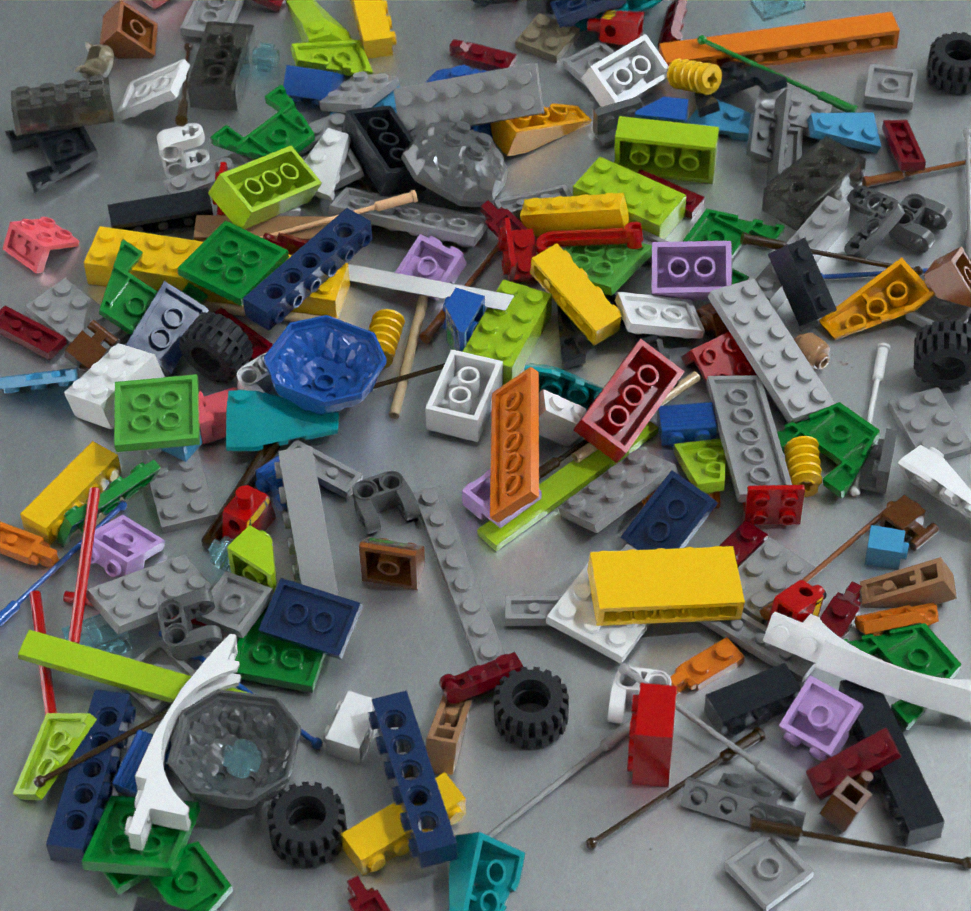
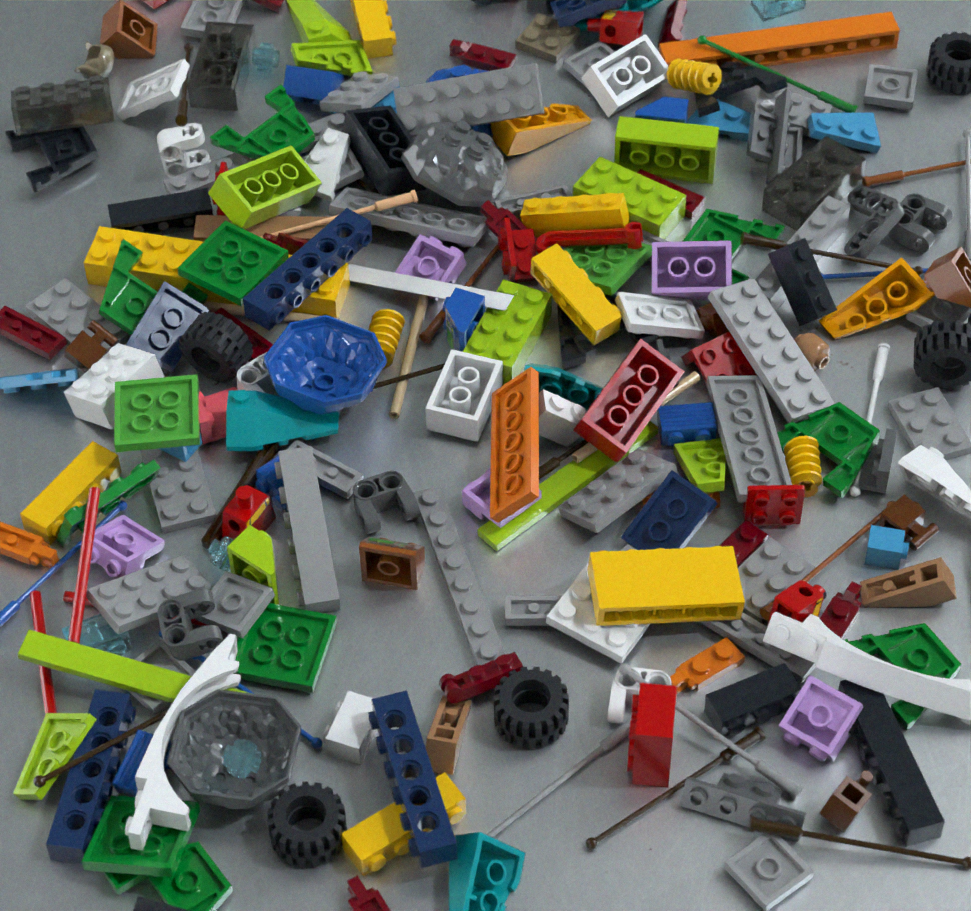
coral bracket [2,217,80,273] -> none
dark blue plate [259,578,363,660] -> none
dark grey bracket [593,96,642,146] -> none
dark red plate [805,728,901,800] -> none
orange hinge [854,602,939,636] -> none
dark red plate [882,120,926,172] -> none

